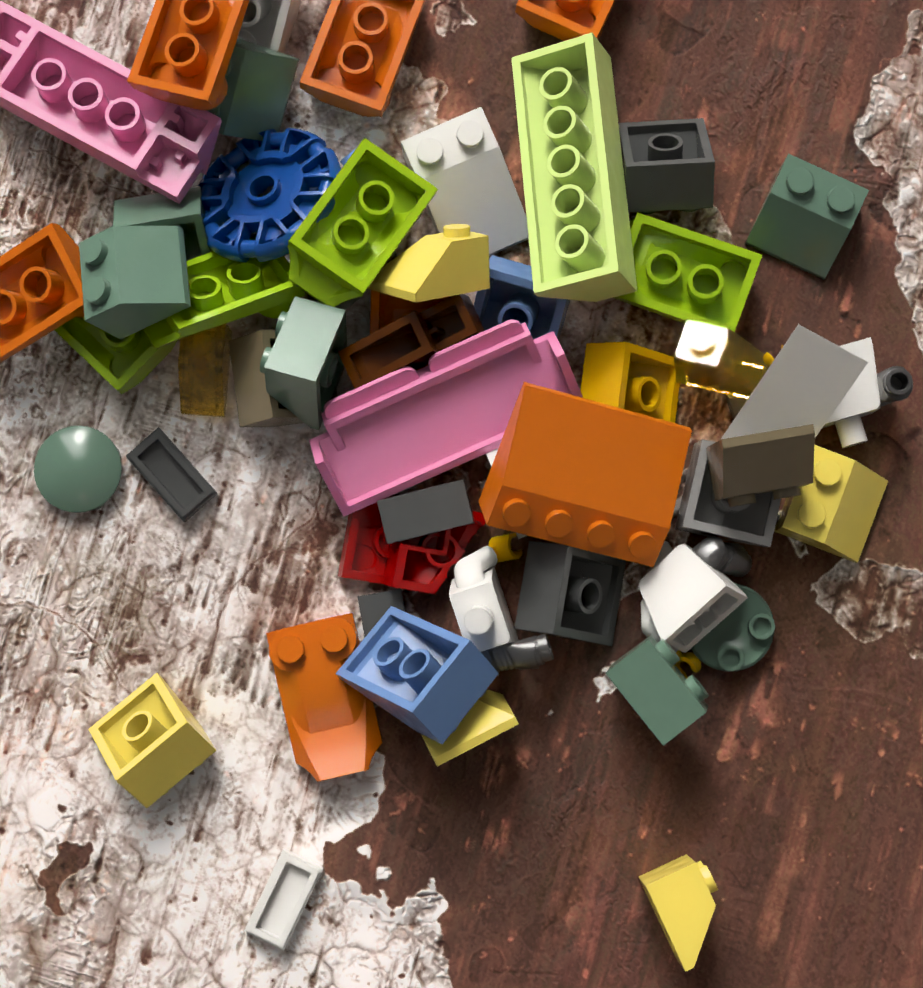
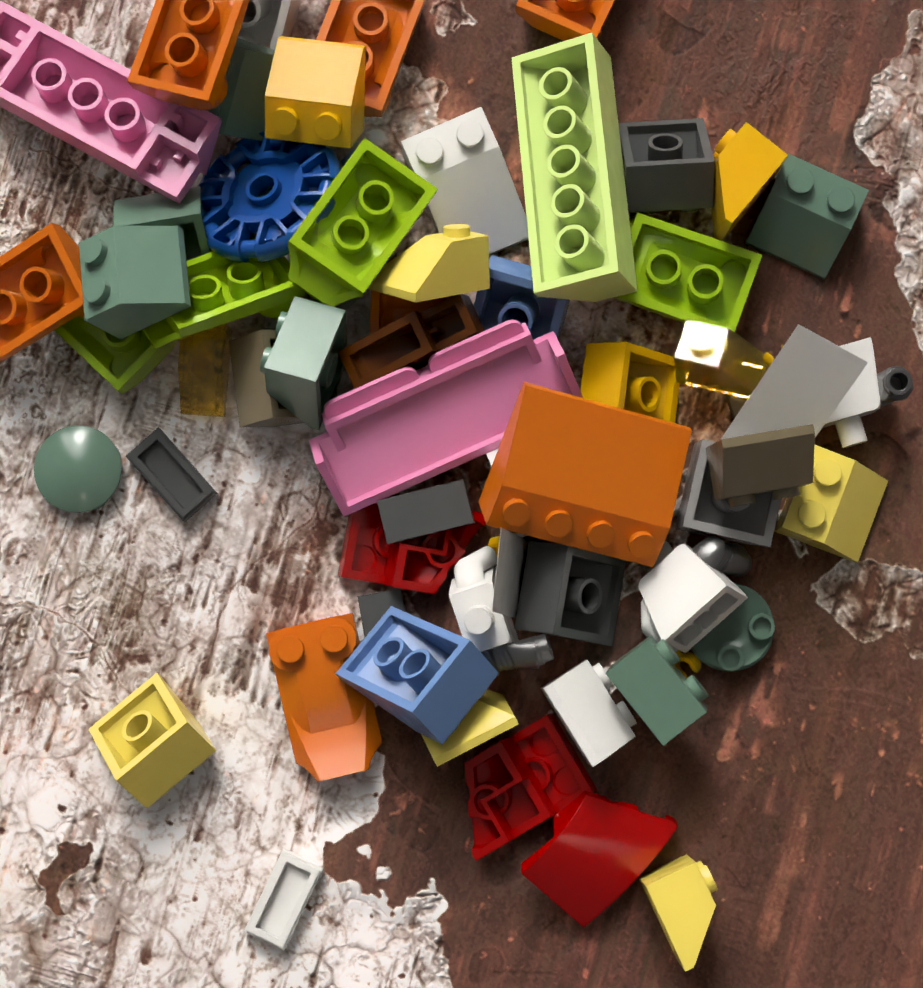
none -> yellow slope [265,36,366,148]
none -> red slope [464,713,597,861]
none -> white sticker [492,527,529,618]
none -> red slope [521,790,678,928]
none -> white slope [541,660,637,767]
none -> yellow slope [711,122,788,241]

